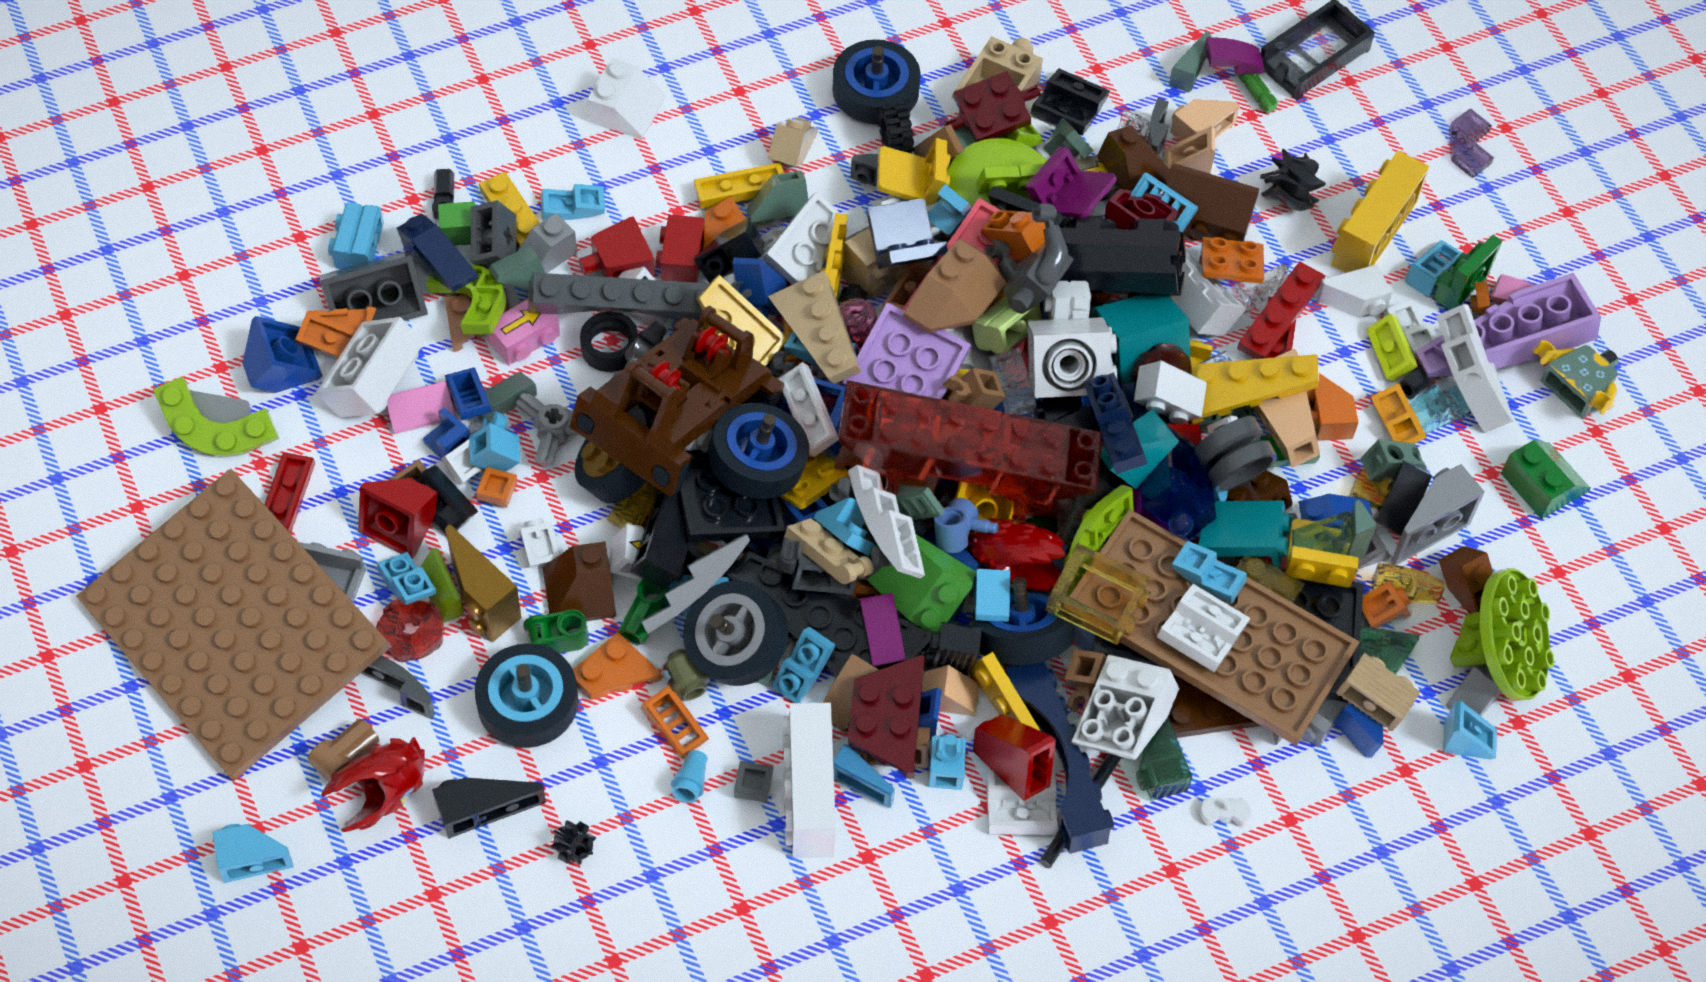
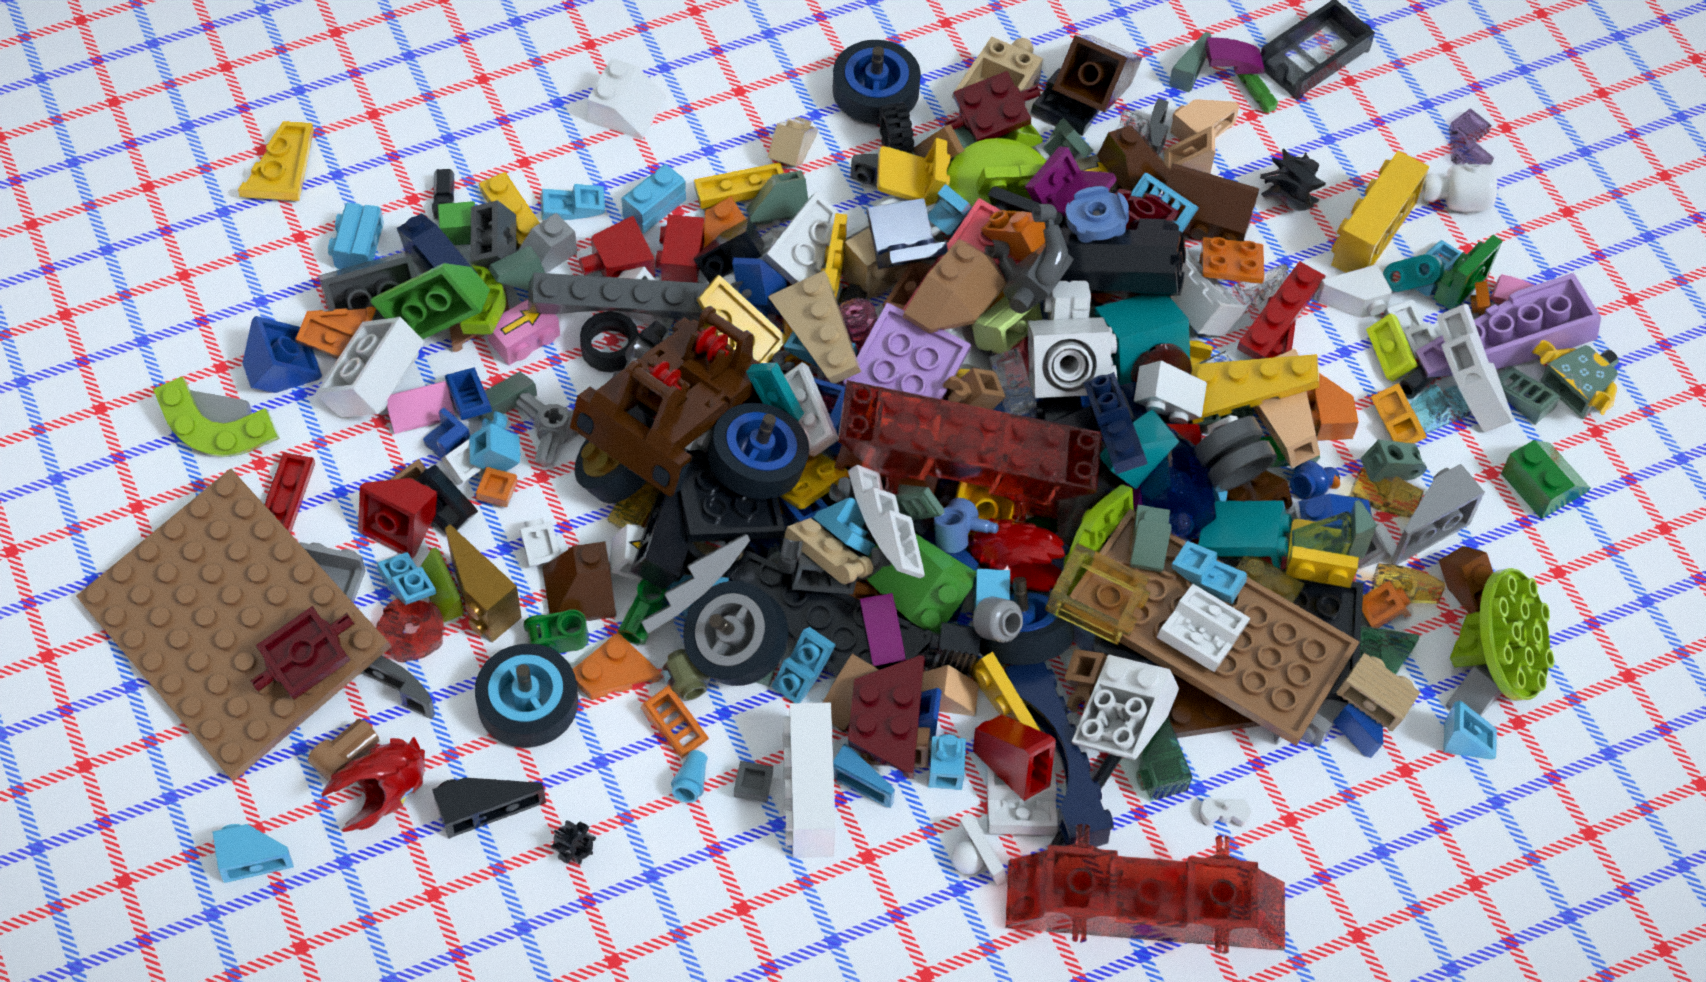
black slope [1373,460,1432,535] -> none
none -> yellow wing [238,121,314,201]
none -> dark red plate [250,606,355,700]
none -> bright green slope [370,263,490,339]
none -> medium azure brick [621,164,686,234]
none -> teal plate [746,362,804,421]
none -> white tile [952,812,1007,886]
none -> light grey head [973,596,1023,643]
none -> clear red piece [1005,824,1285,954]
none -> reddish brown slope [1052,35,1143,113]
none -> medium blue plate [1066,186,1129,243]
none -> sand green slope [1130,505,1172,572]
none -> blue animal [1290,460,1340,498]
none -> teal plate [1383,254,1444,292]
none -> white piece [1422,163,1497,216]
none -> sand green slope [1498,366,1561,425]

